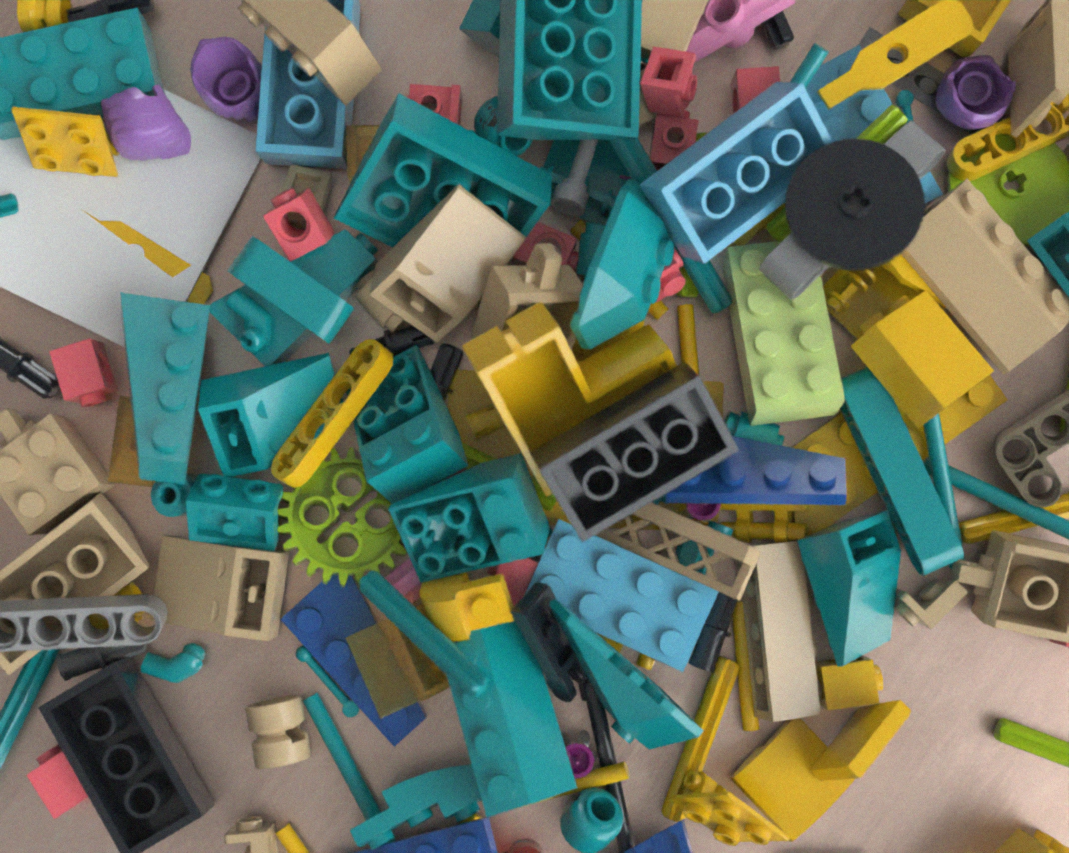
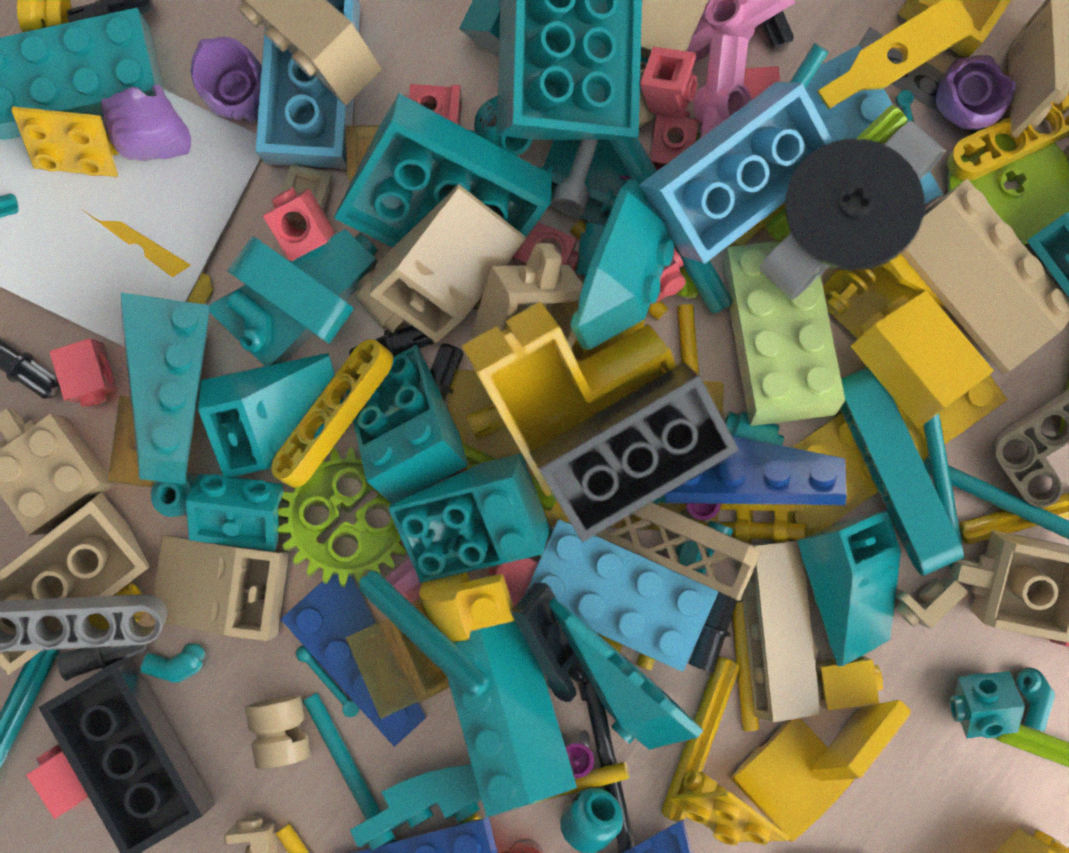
none -> bright pink piece [694,35,751,139]
none -> teal brick [949,671,1025,739]
none -> teal arm [1016,667,1055,732]

